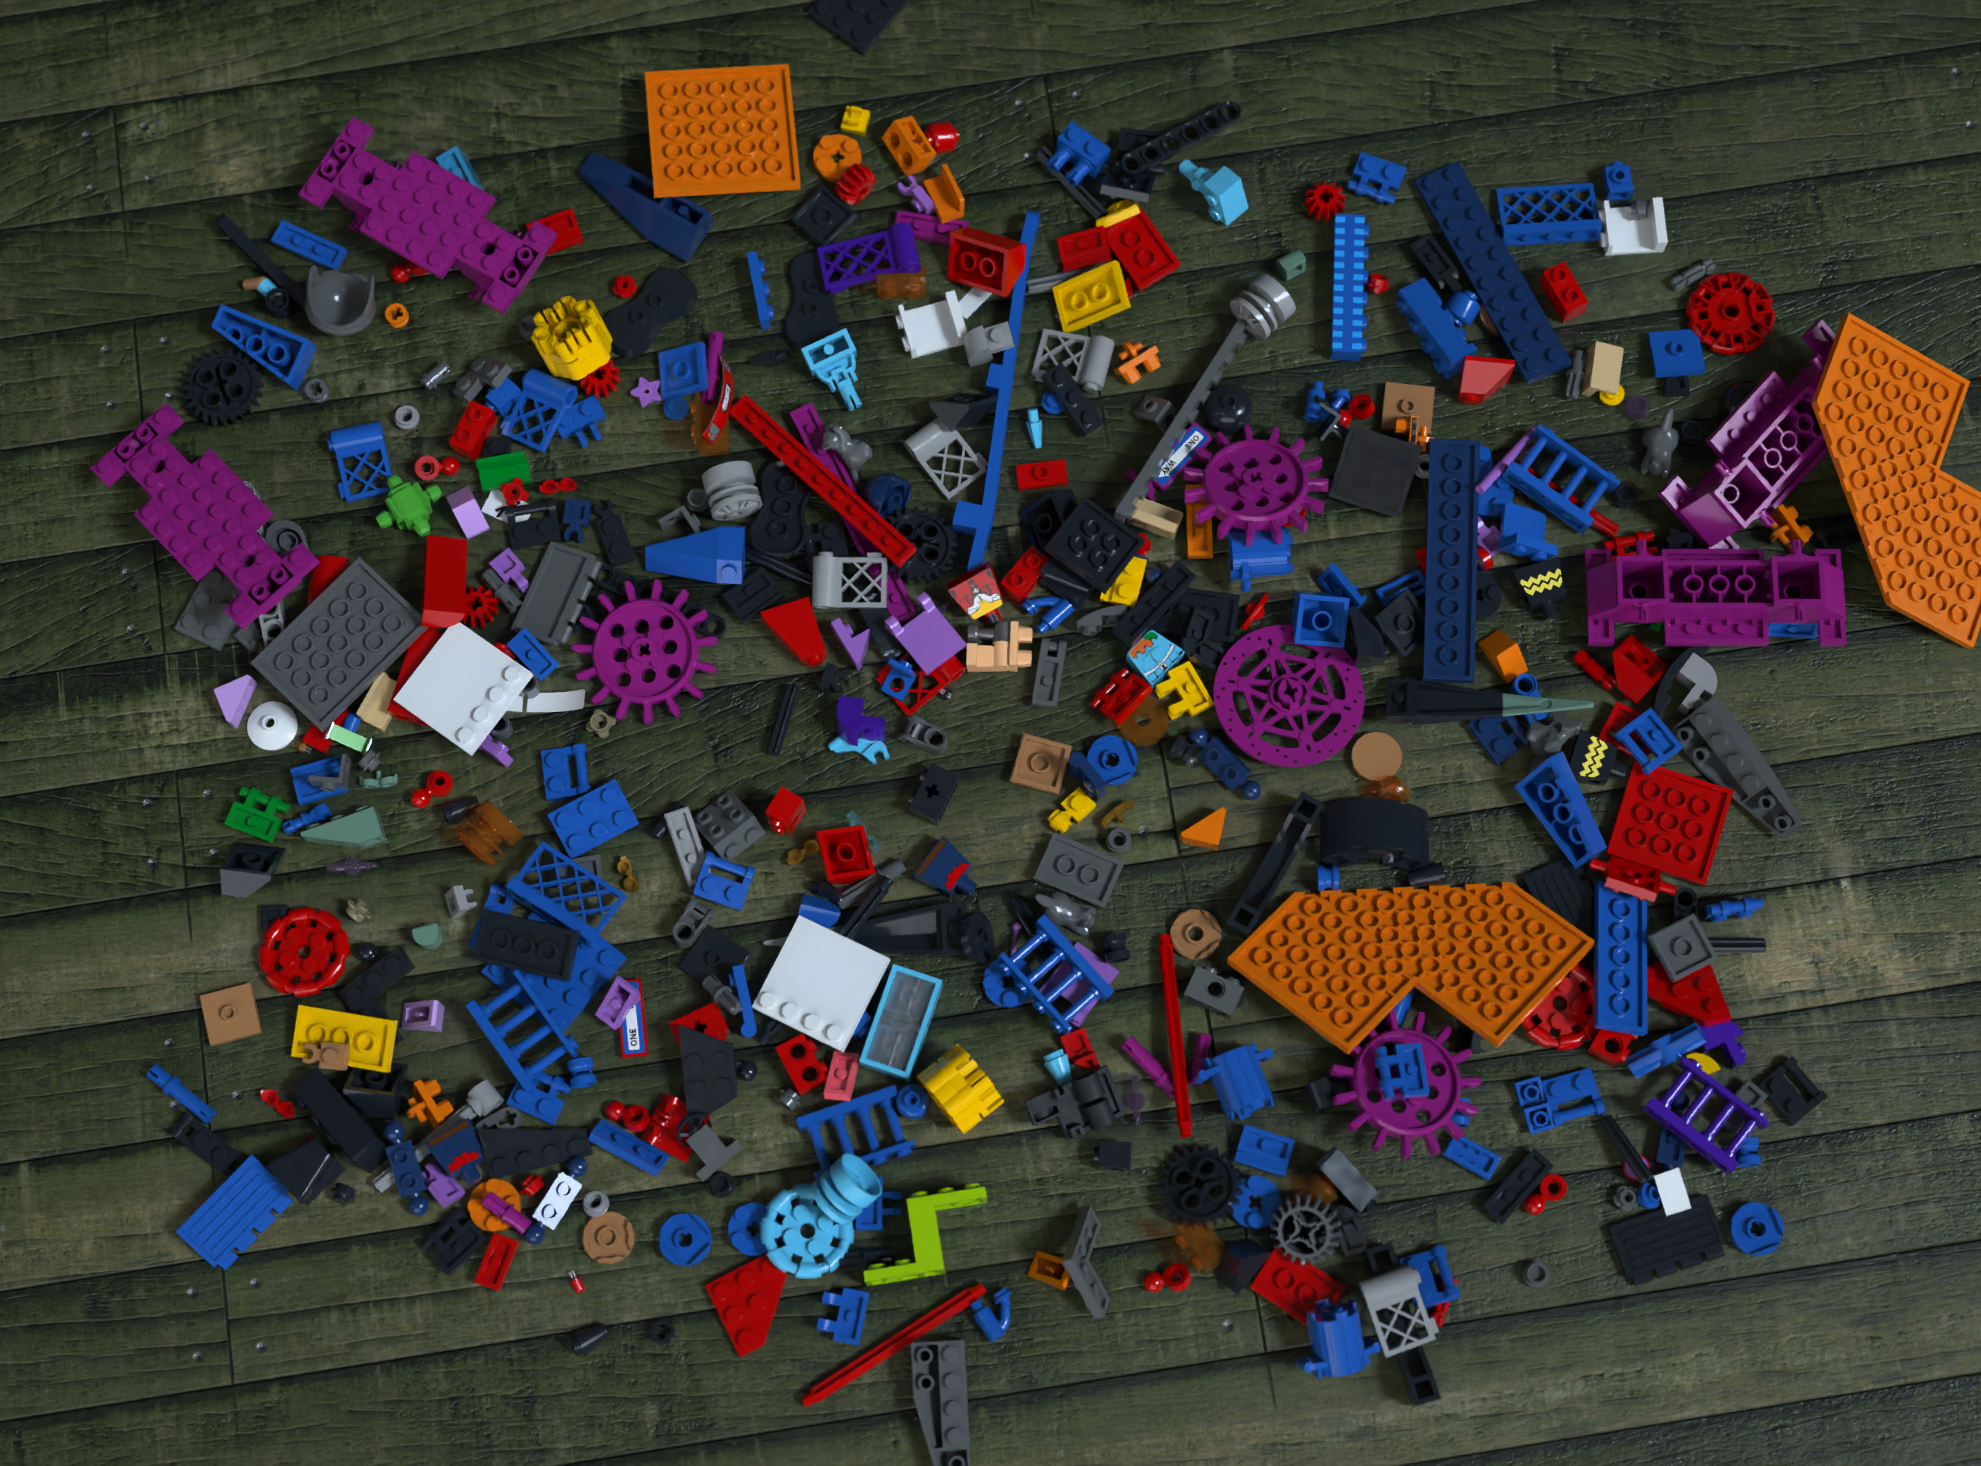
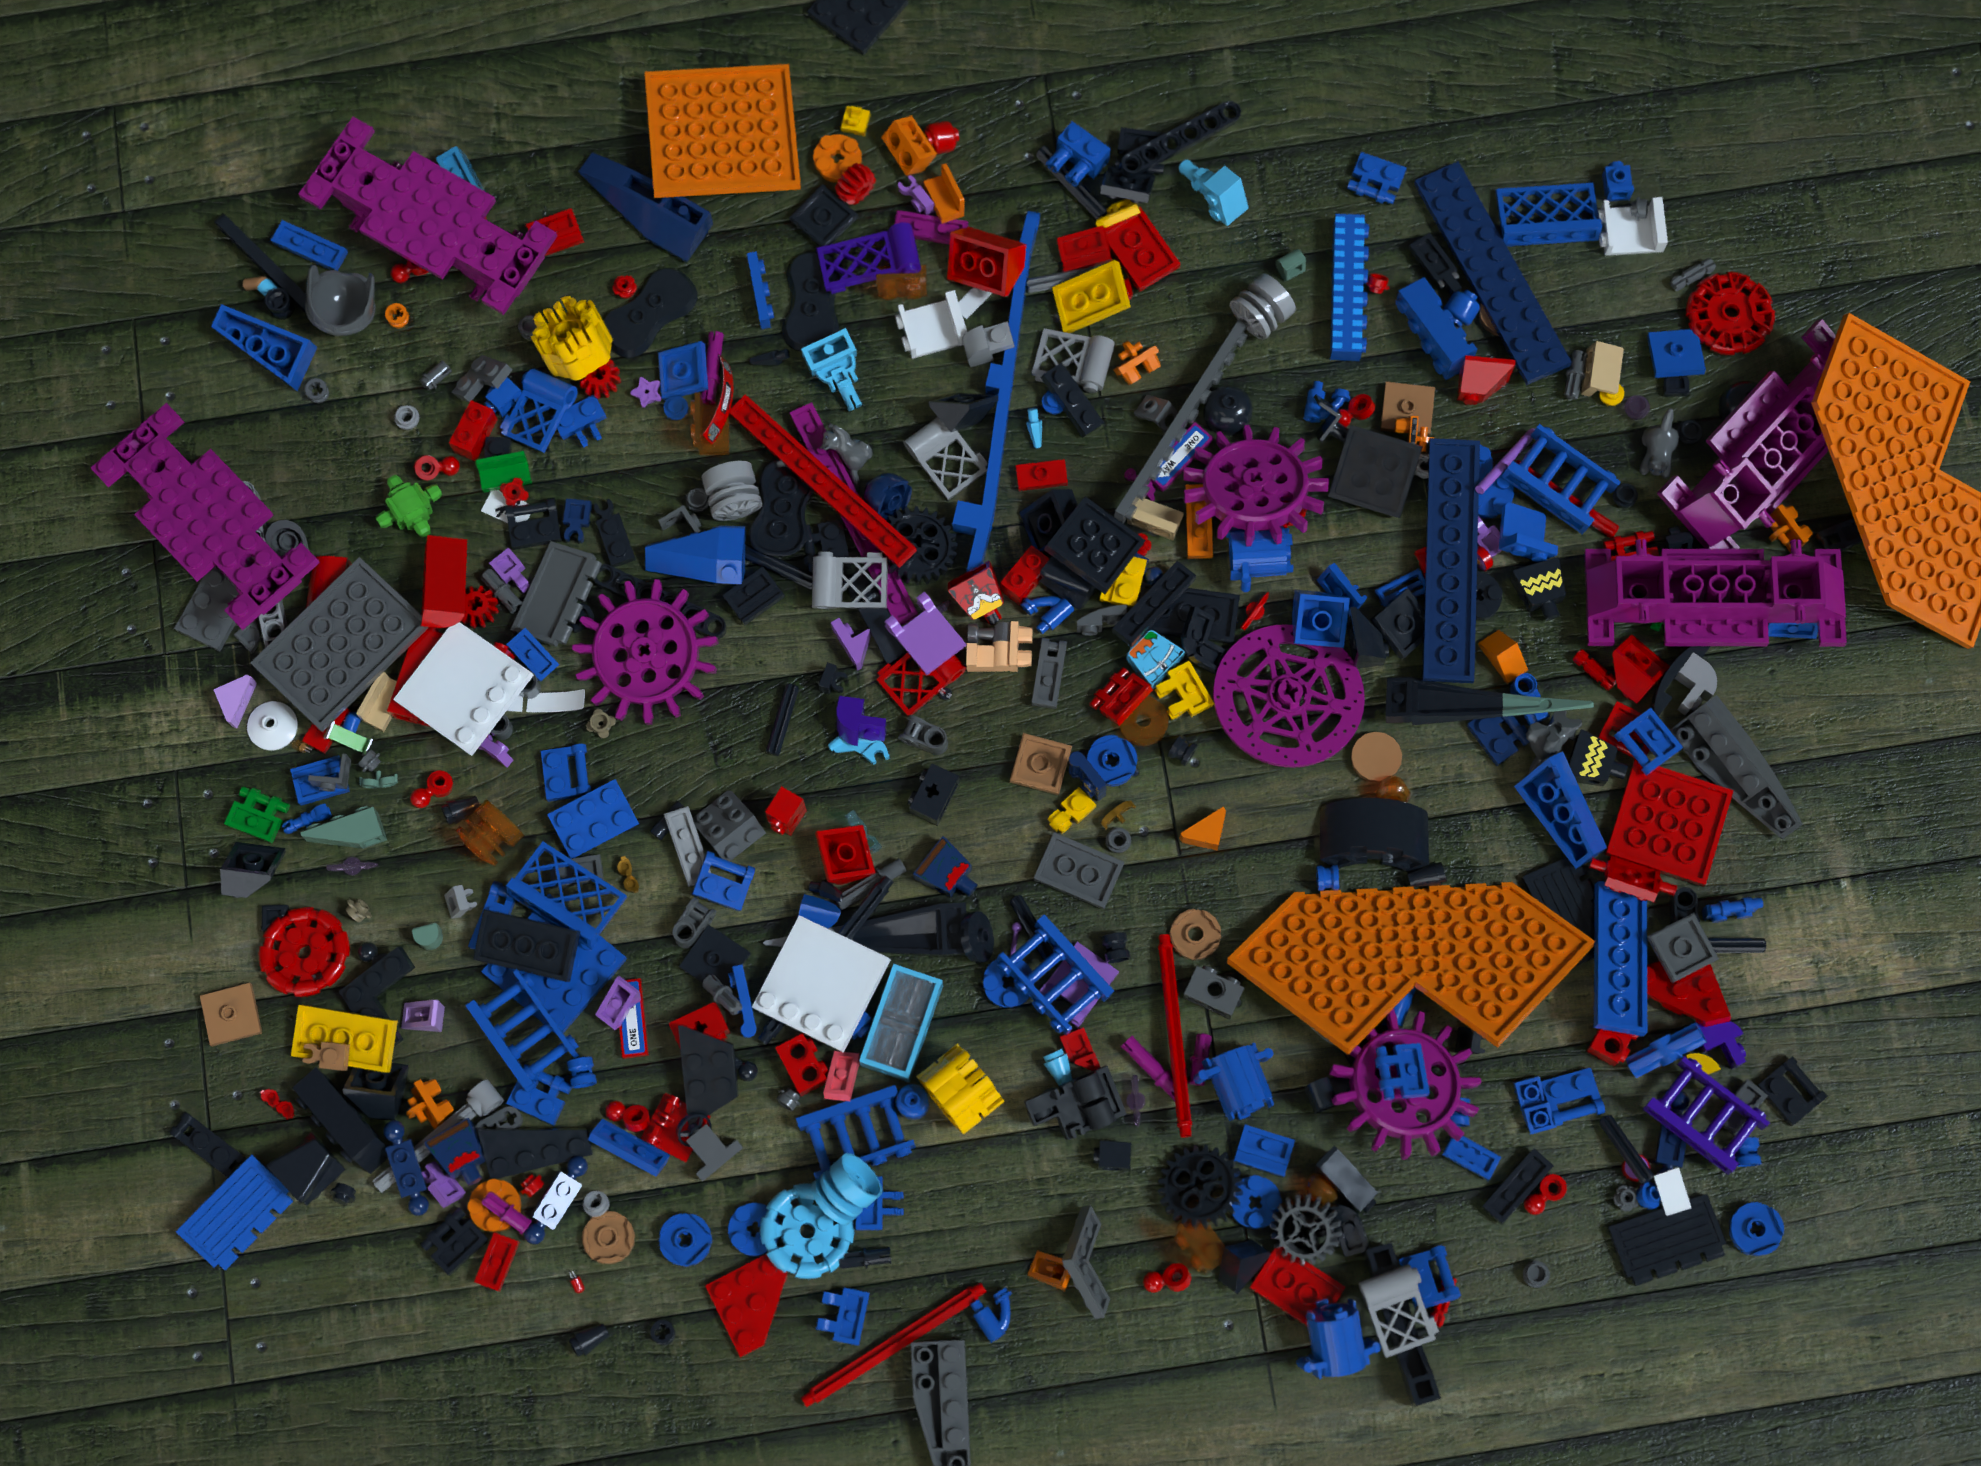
blue pin [146,1064,217,1124] -> none
black gear [182,348,264,427] -> none
blue piece [327,420,393,503] -> none
lavender slope [446,486,490,539] -> none
red piece [539,477,577,495] -> none
black plate [708,1171,735,1198] -> none
red slope [761,597,828,667] -> none
pearl gold piece [787,840,819,865] -> none
lime bracket [863,1183,988,1286] -> none
blue bracket [881,658,917,701] -> none
dark grey animal [1035,891,1096,937] -> none
dark blue plate [1188,727,1261,800] -> none
black arch [1225,791,1324,940] -> none
red gear [1304,179,1346,223] -> none
red plate [1521,962,1599,1050] -> none
red brick [1539,261,1589,323] -> none

